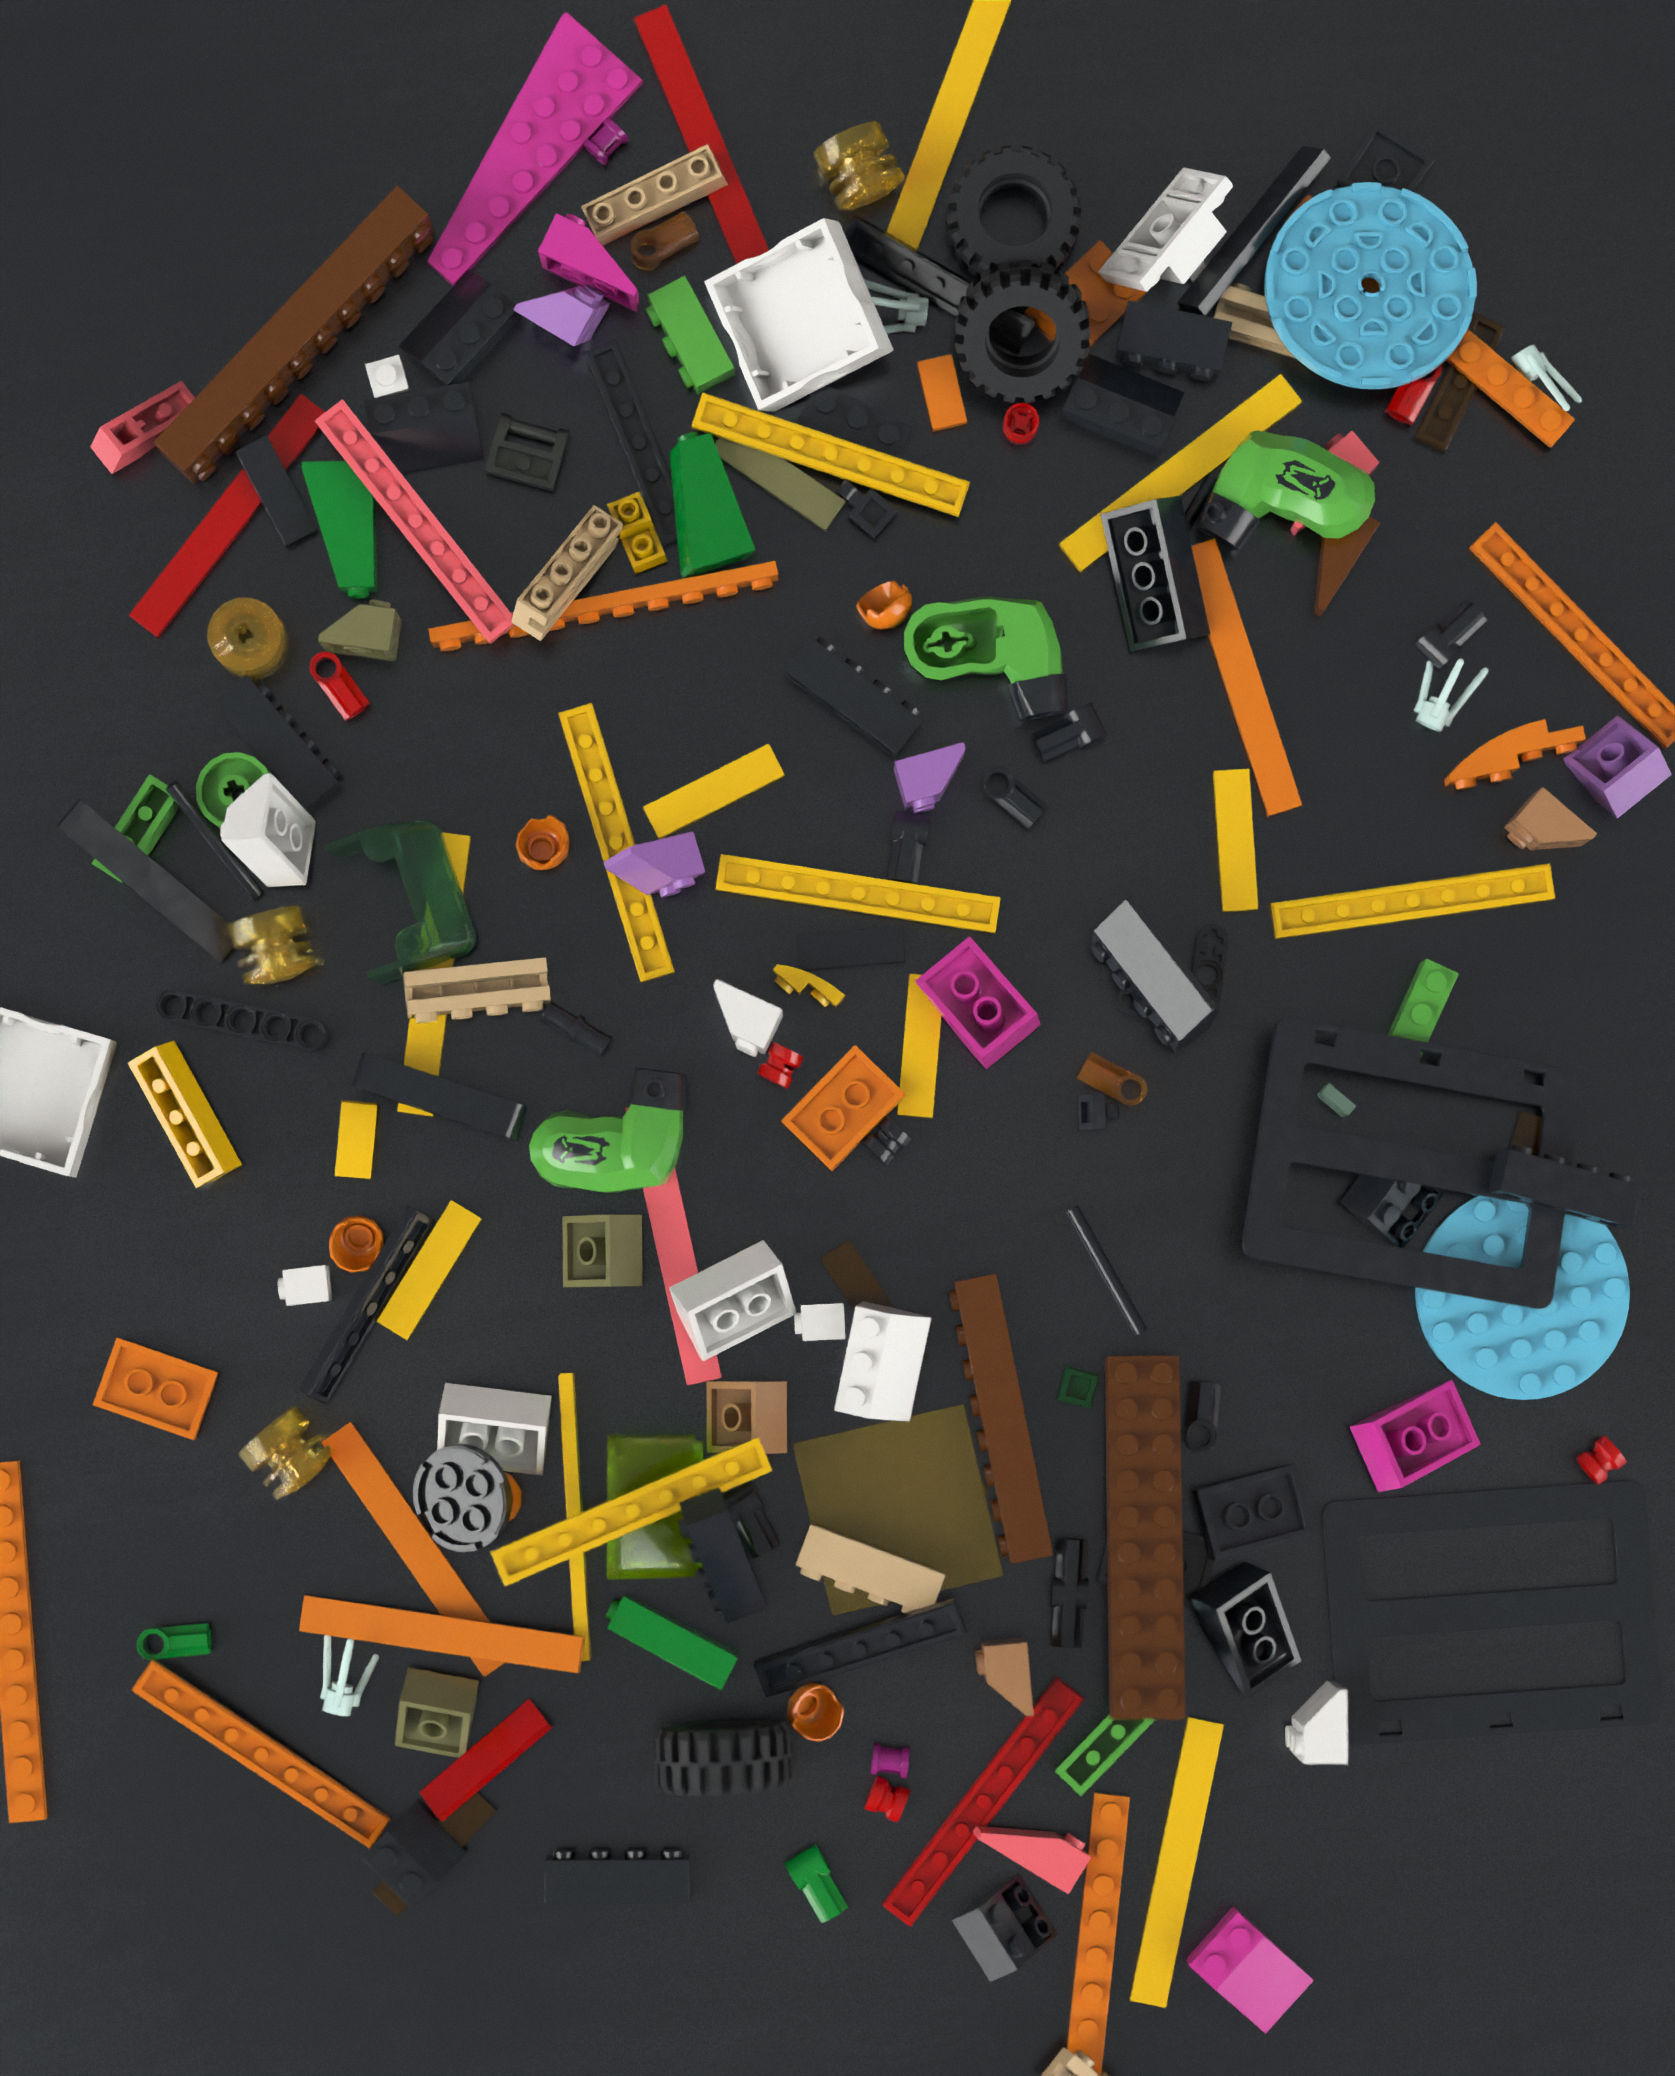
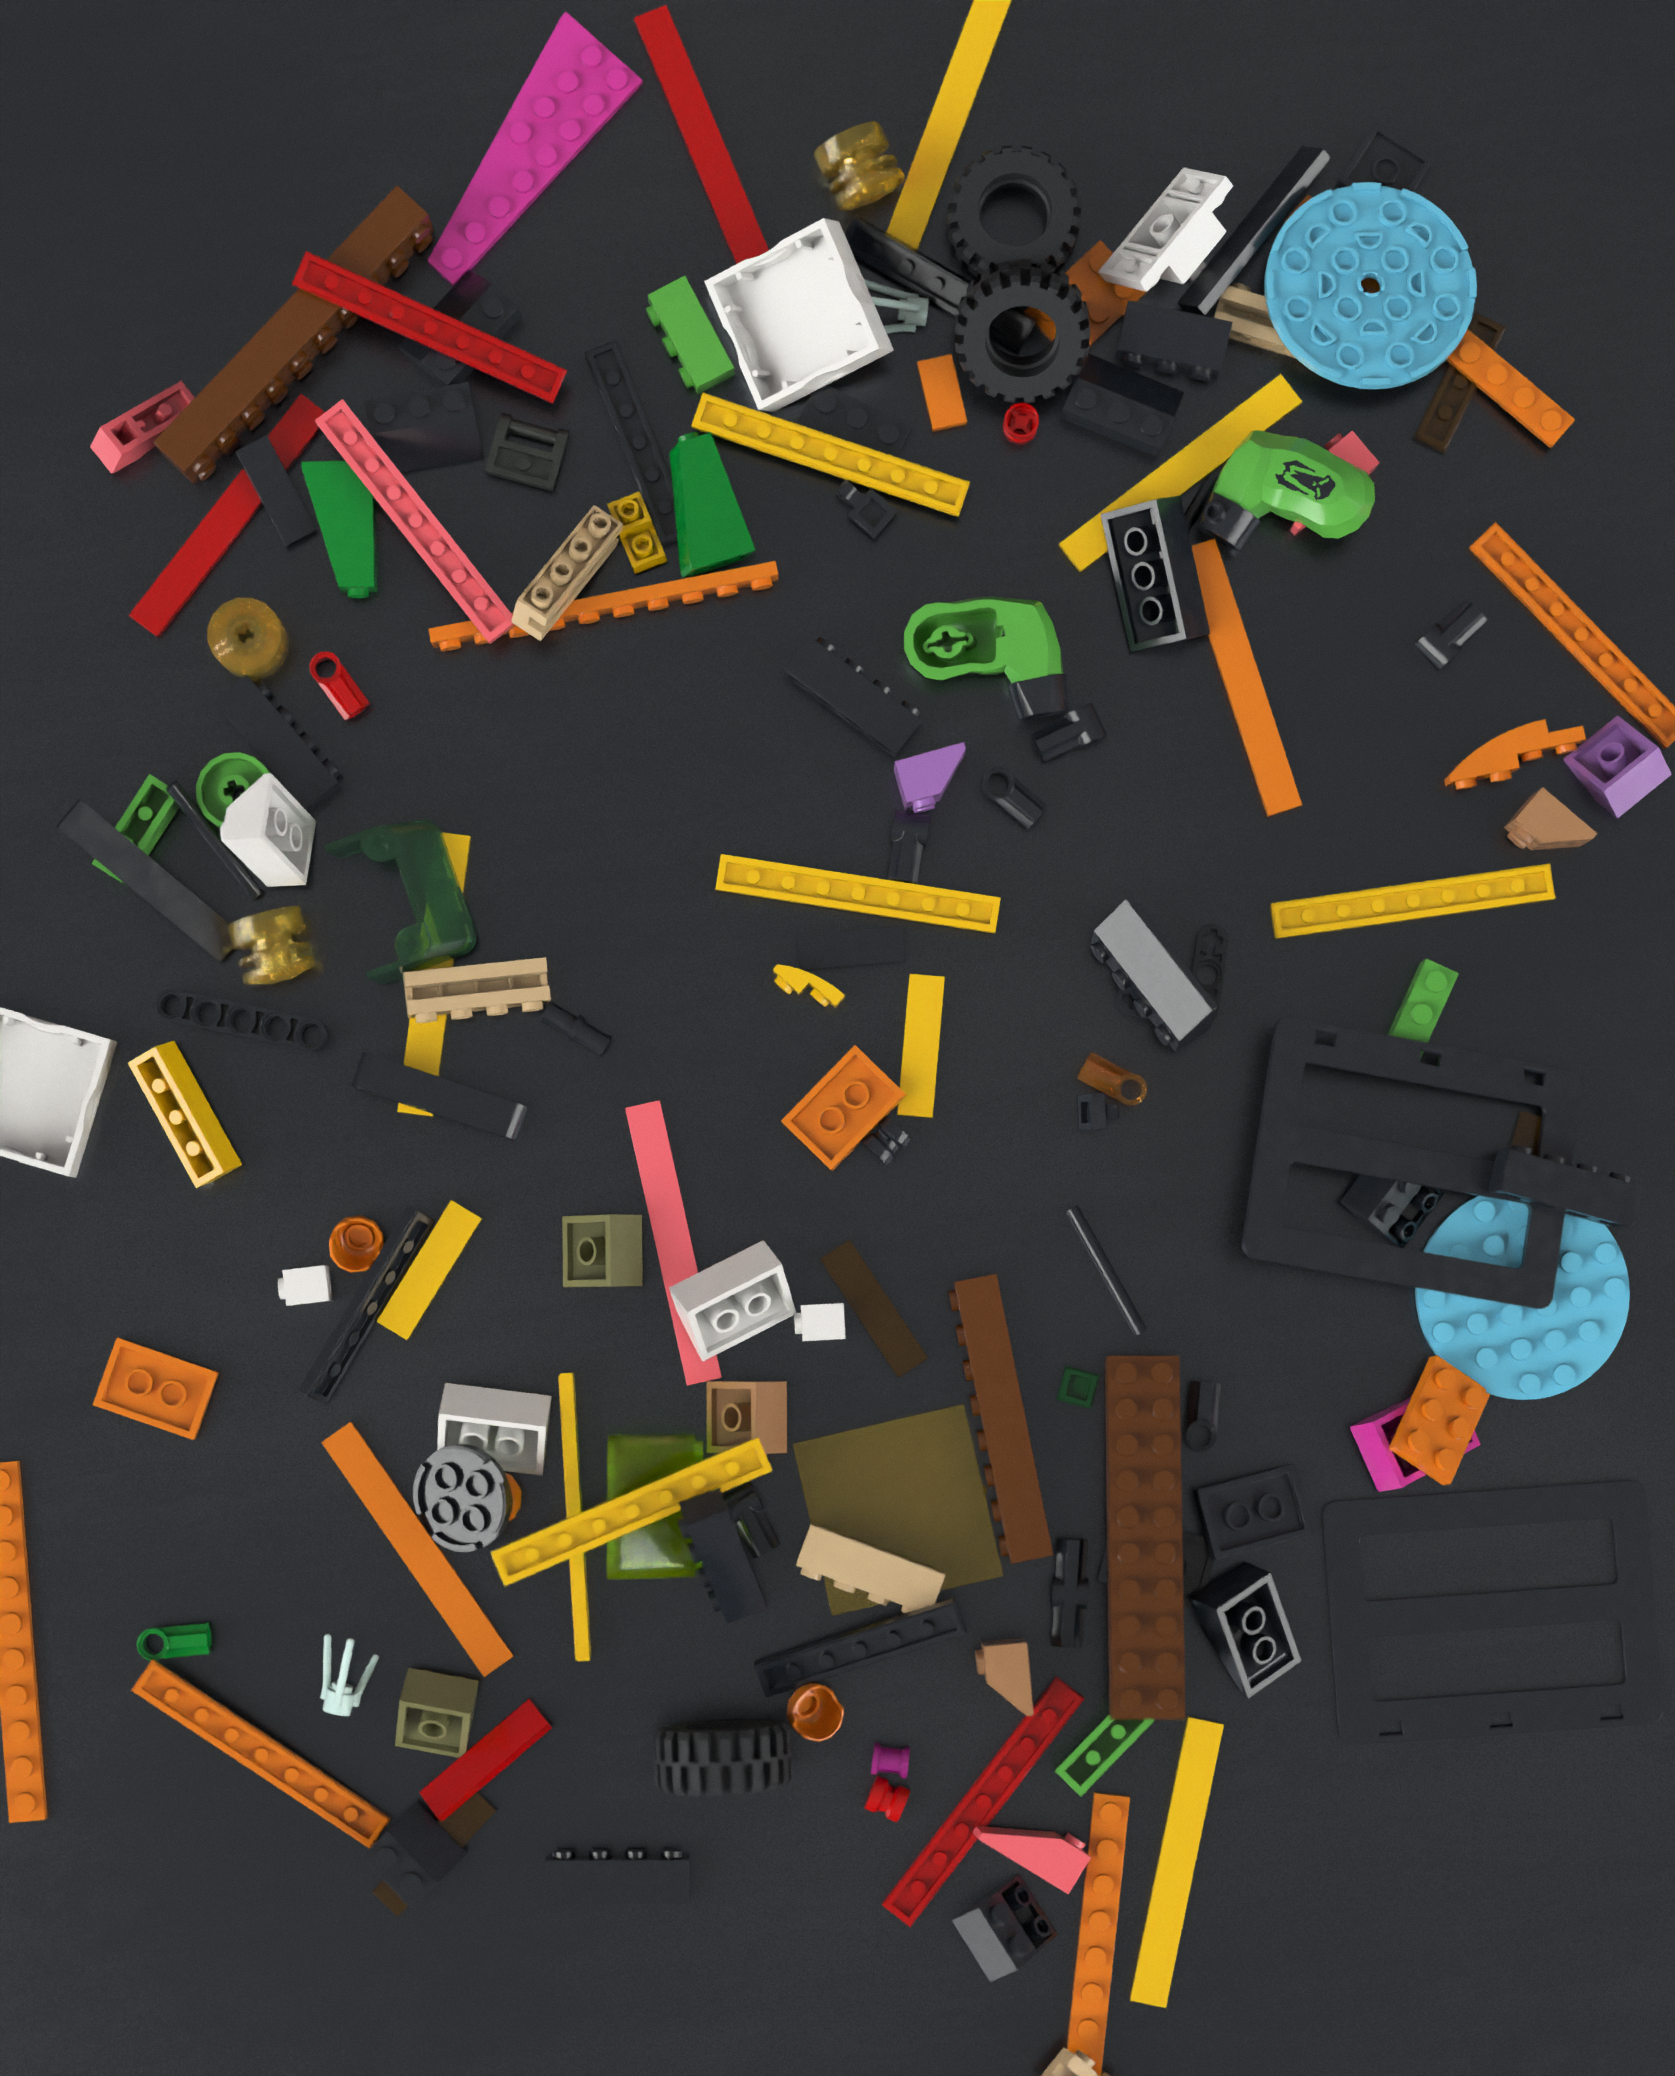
clear yellow wheel [238,1405,335,1501] -> none
orange tile [299,1595,585,1673] -> none
olive slope [318,600,402,662] -> none
yellow slope [335,1100,377,1179] -> none
white brick [365,355,411,398] -> none
medium lavender slope [514,284,610,346] -> none
orange hair [515,815,570,870] -> none
bright green piece [529,1068,686,1193] -> none
dark pink slope [538,213,640,312] -> none
yellow tile [558,703,675,983] -> none
tan brick [581,144,728,246] -> none
magenta bush [583,118,629,165] -> none
medium lavender slope [603,832,705,898] -> none
green slope [605,1594,739,1690] -> none
clear orange piece [631,211,700,271] -> none
yellow tile [643,744,785,839] -> none
white slope [713,979,783,1058] -> none
olive tile [715,437,846,532] -> none
red wheel [757,1042,804,1089] -> none
green piece [784,1845,848,1923] -> none
white slope [834,1301,932,1421] -> none
orange hair [856,580,912,629] -> none
dark pink slope [915,936,1041,1070] -> none
dark pink slope [1186,1906,1314,2034] -> none
yellow tile [1213,769,1258,912] -> none
white slope [1285,1681,1348,1764] -> none
reddish brown slope [1314,516,1380,617] -> none
sand green tile [1317,1083,1356,1117] -> none
red piece [1385,365,1442,425] -> none
light aqua plant [1414,658,1489,732] -> none
light aqua plant [1511,345,1582,411] -> none
red wheel [1576,1436,1627,1485] -> none
none -> red tile [292,251,567,404]
none -> orange plate [1388,1355,1490,1485]

